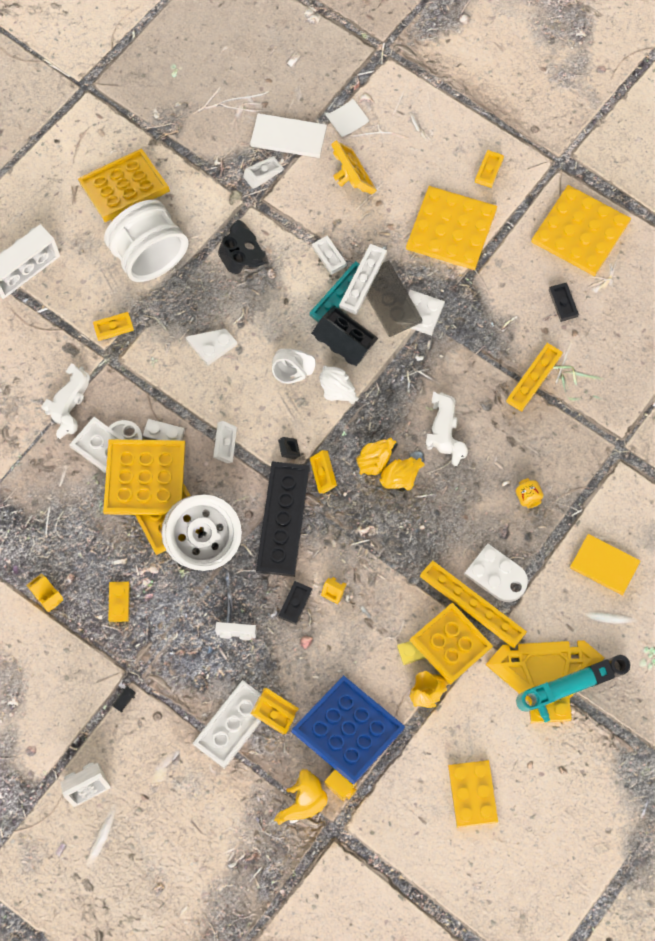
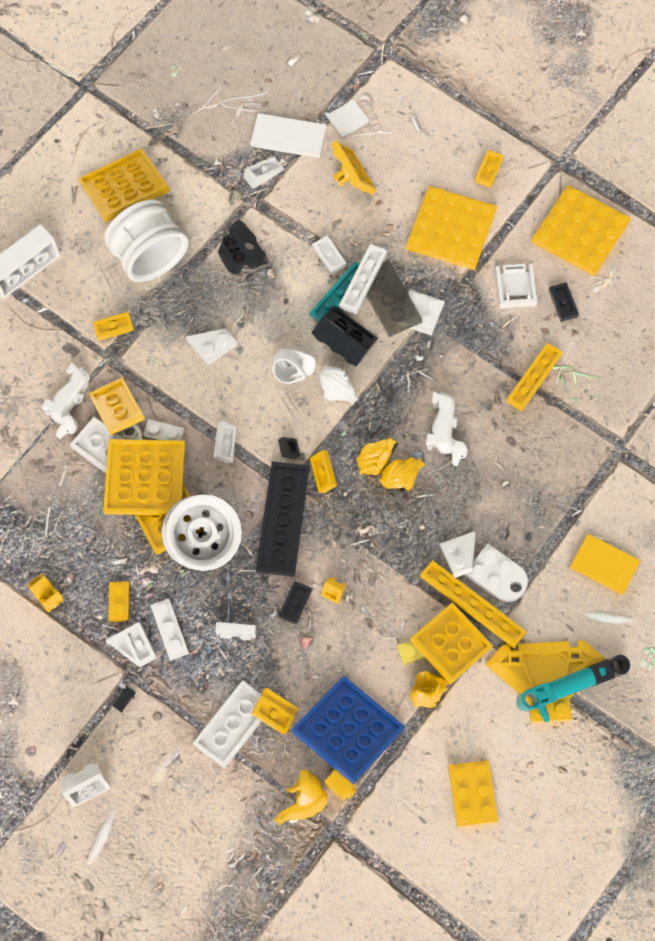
yellow head [515,478,544,508] -> none
none -> yellow plate [88,378,145,436]
none -> white wing [106,622,157,667]
none -> white plate [151,598,189,661]
none -> white wing [440,531,476,578]
none -> white container [495,264,537,308]

